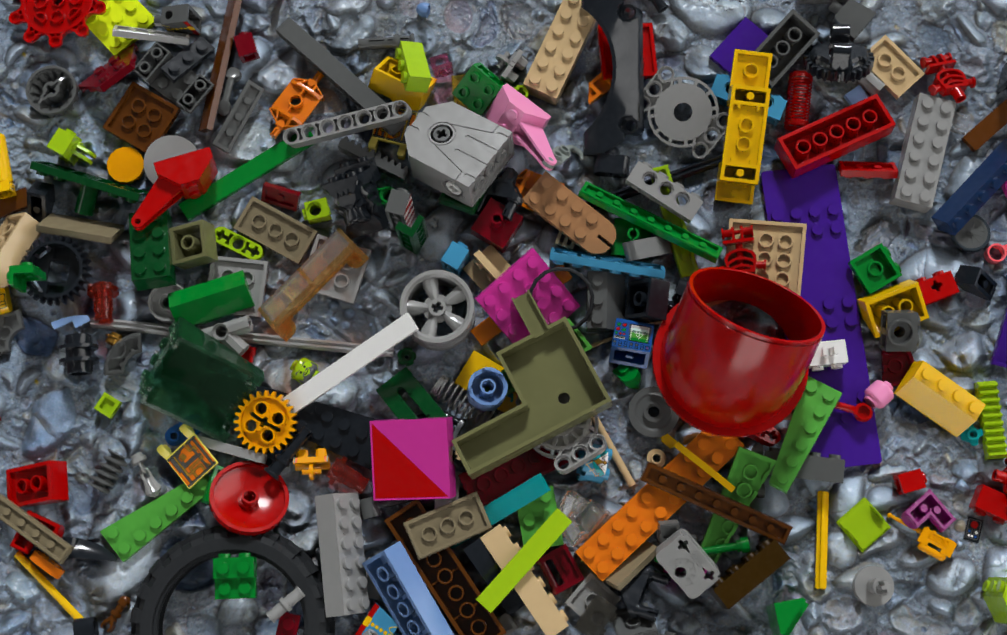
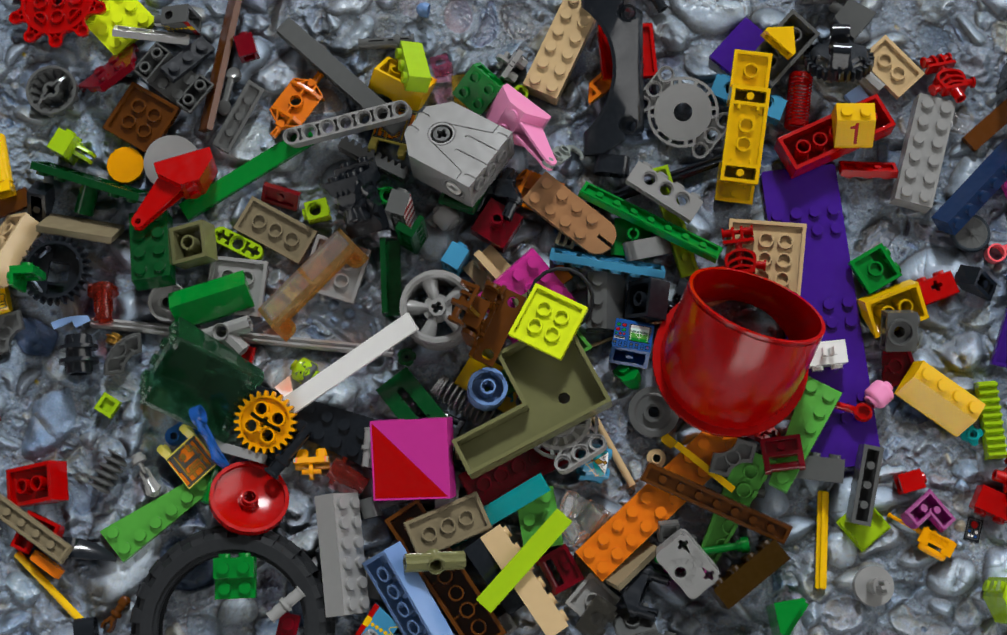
none -> blue piece [189,404,231,469]
none -> sticker [274,375,301,397]
none -> light grey pin [361,427,372,468]
none -> dark green fence [380,237,402,317]
none -> olive piece [403,549,466,575]
none -> light grey head [432,204,460,231]
none -> reddish brown container [447,279,526,368]
none -> neon yellow plate [508,283,589,361]
none -> dark grey tile [708,438,757,477]
none -> yellow slope [760,26,796,60]
none -> dark red plate [760,434,806,475]
none -> yellow slope [831,103,876,148]
none -> dark grey brick [845,444,884,527]

